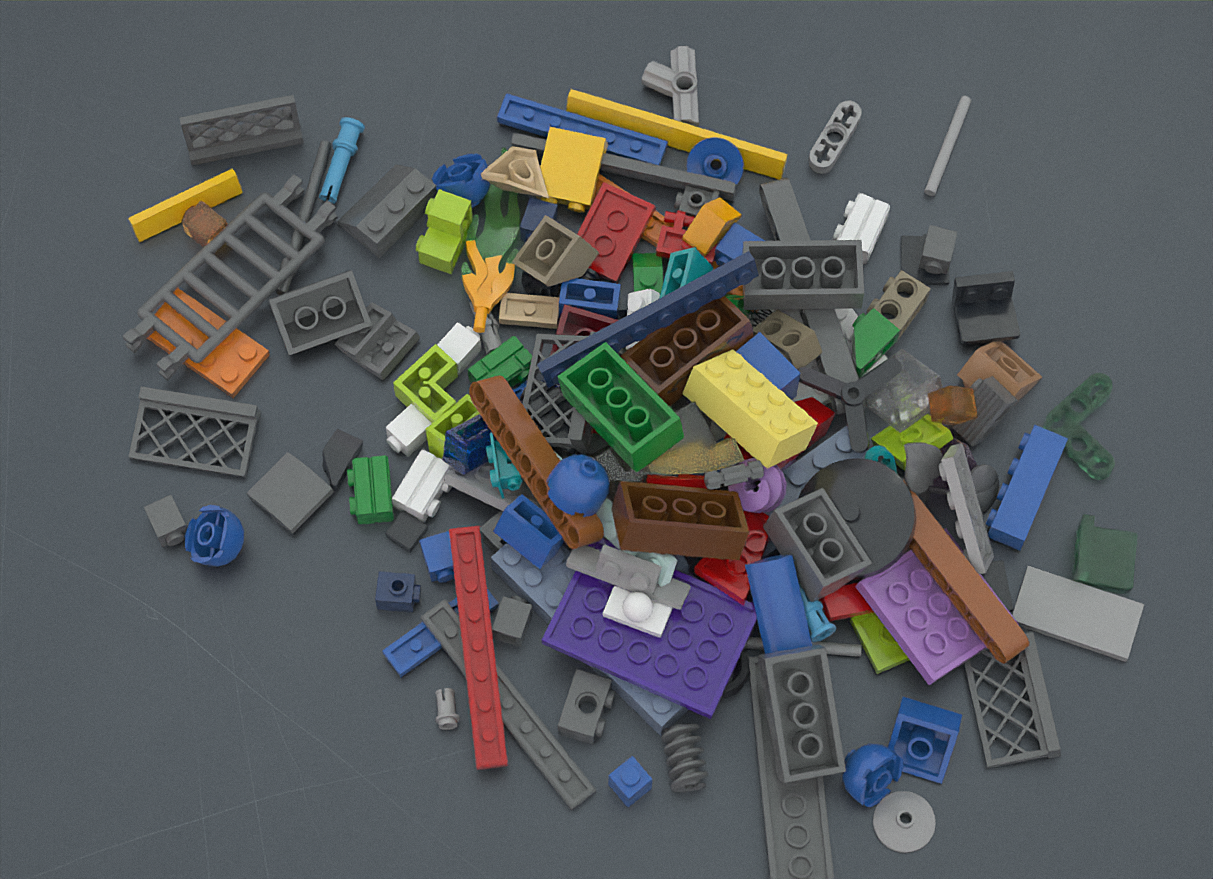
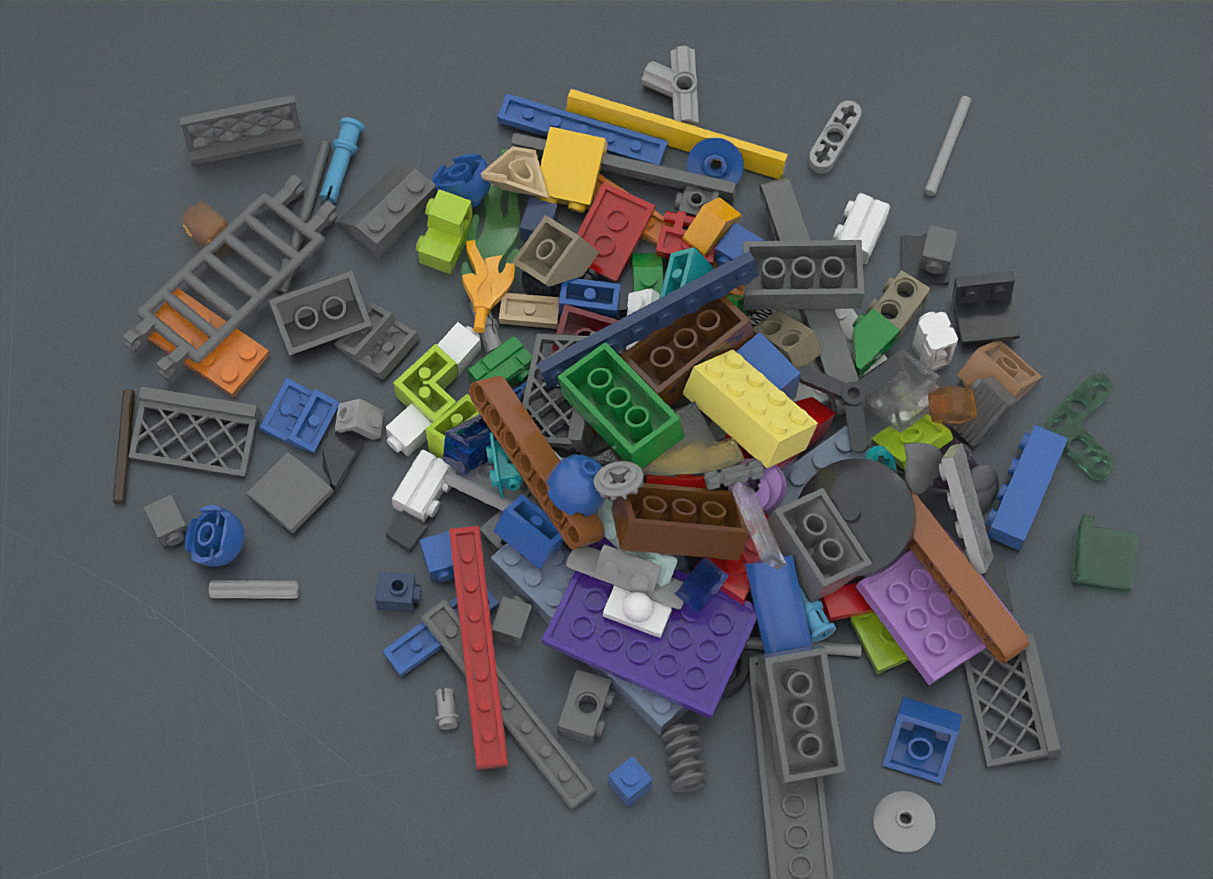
yellow tile [129,168,243,242] -> none
green brick [347,455,394,524] -> none
blue cylinder [843,743,903,807] -> none
light grey tile [1012,566,1144,662] -> none
none -> dark brown bar [113,389,135,504]
none -> light grey axle [209,580,299,599]
none -> blue slope [258,377,341,454]
none -> light grey bracket [335,399,384,440]
none -> light grey gear [594,461,644,501]
none -> clear blue panel [675,557,729,613]
none -> clear tile [731,481,787,570]
none -> white brick [912,312,958,373]

